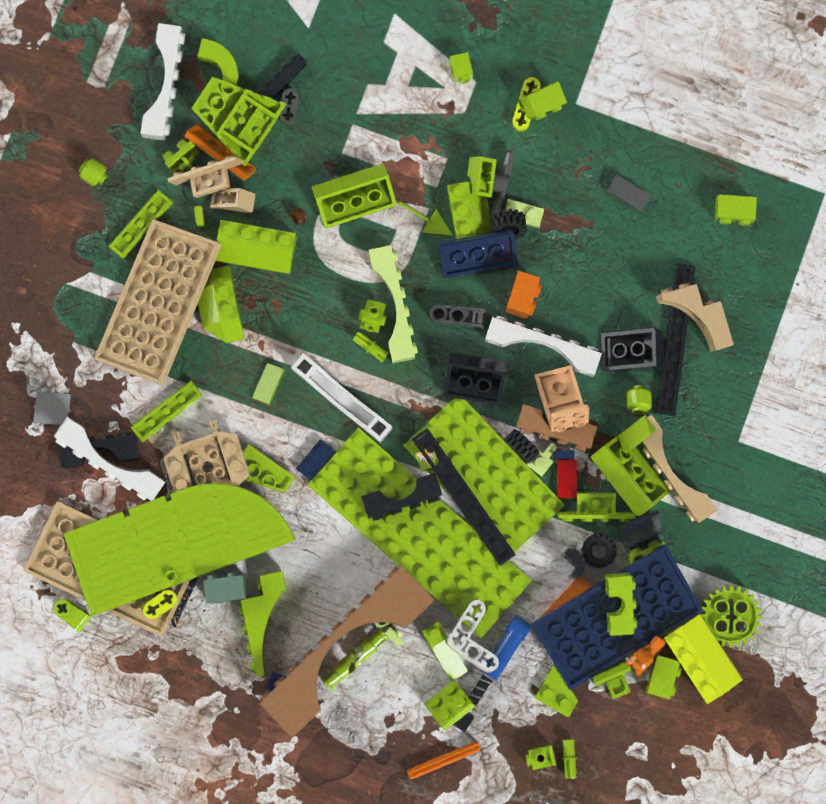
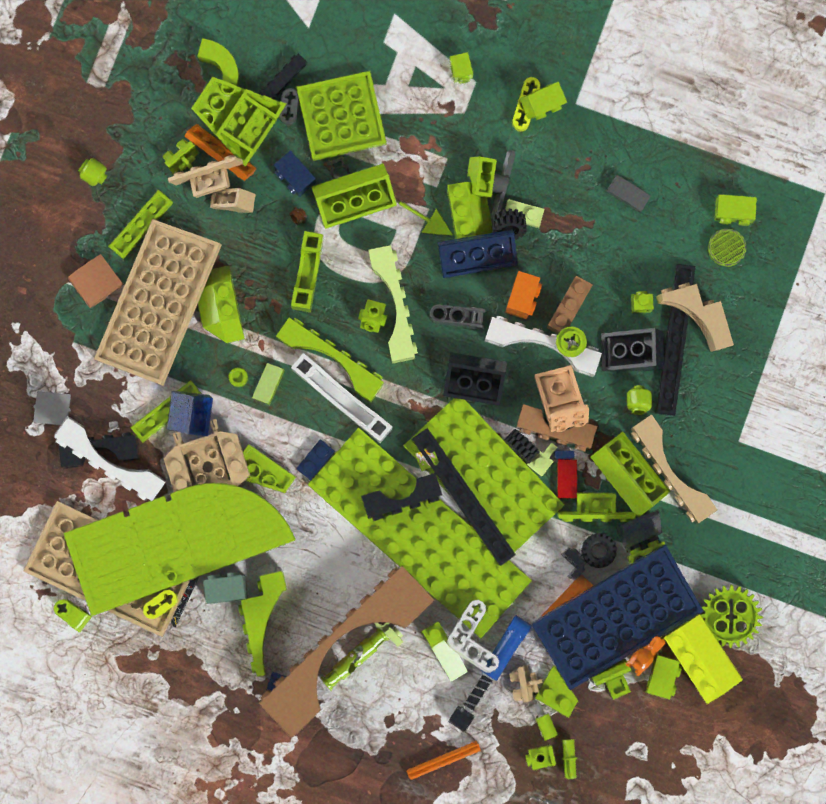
white arch [140,23,185,141] -> none
lime tile [194,206,205,229] -> none
lime slope [215,220,297,274] -> none
lime axle [353,332,389,363] -> none
lime plate [424,680,475,731] -> none
lime arch [605,573,637,636] -> none
lime slope [618,415,657,454] -> none
none -> nougat slope [68,254,123,308]
none -> clear blue slope [167,391,213,436]
none -> lime tile [228,367,248,387]
none -> dark blue brick [274,150,316,197]
none -> lime arch [276,318,384,403]
none -> lime arch [291,231,324,312]
none -> lime plate [296,71,387,161]
none -> tan hips [509,665,543,702]
none -> lime piece [534,702,558,740]
none -> medium nougat arch [547,276,592,334]
none -> lime gear [556,326,587,357]
none -> lime brick [631,291,654,313]
none -> tile [708,229,746,267]

